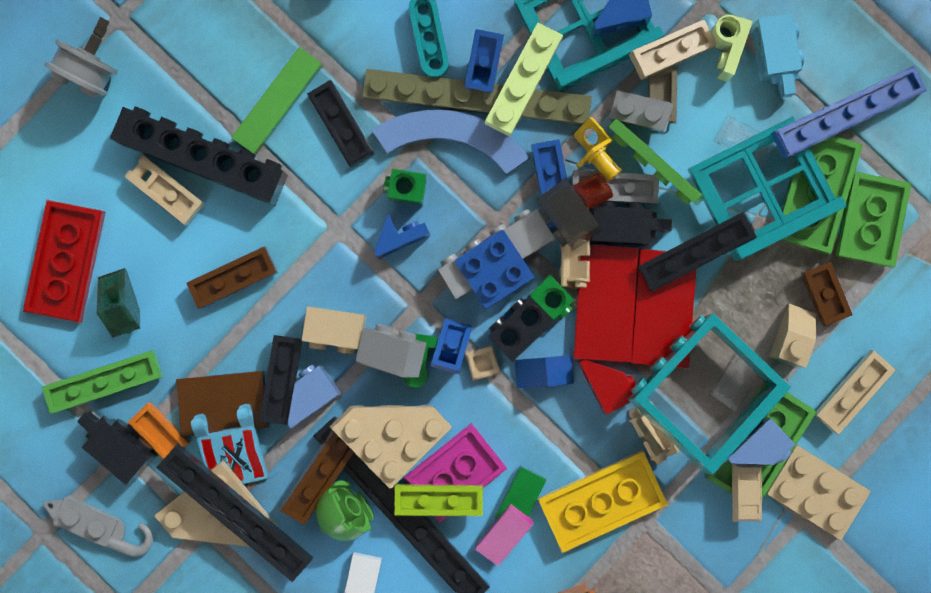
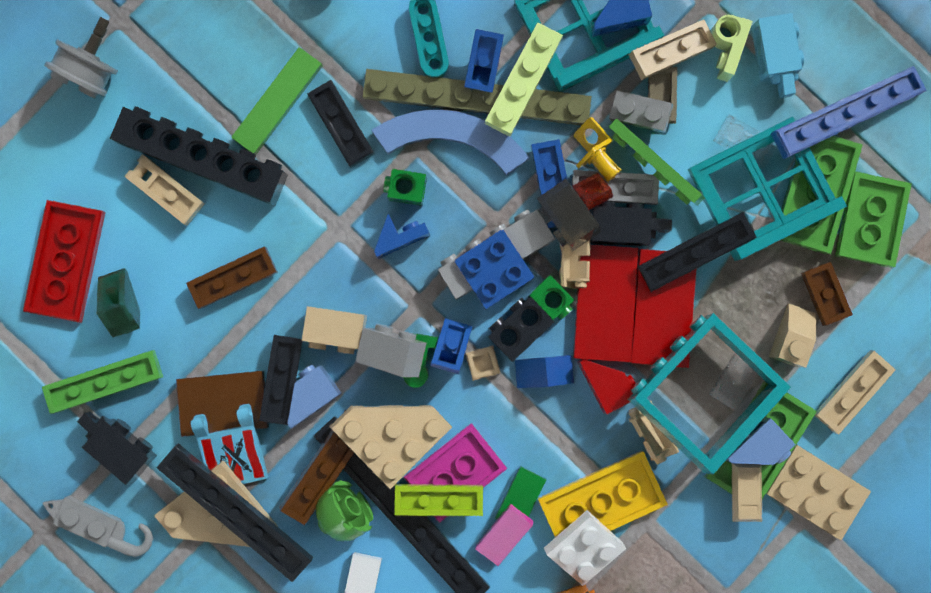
orange tile [127,402,190,459] -> none
none -> white plate [544,510,626,586]

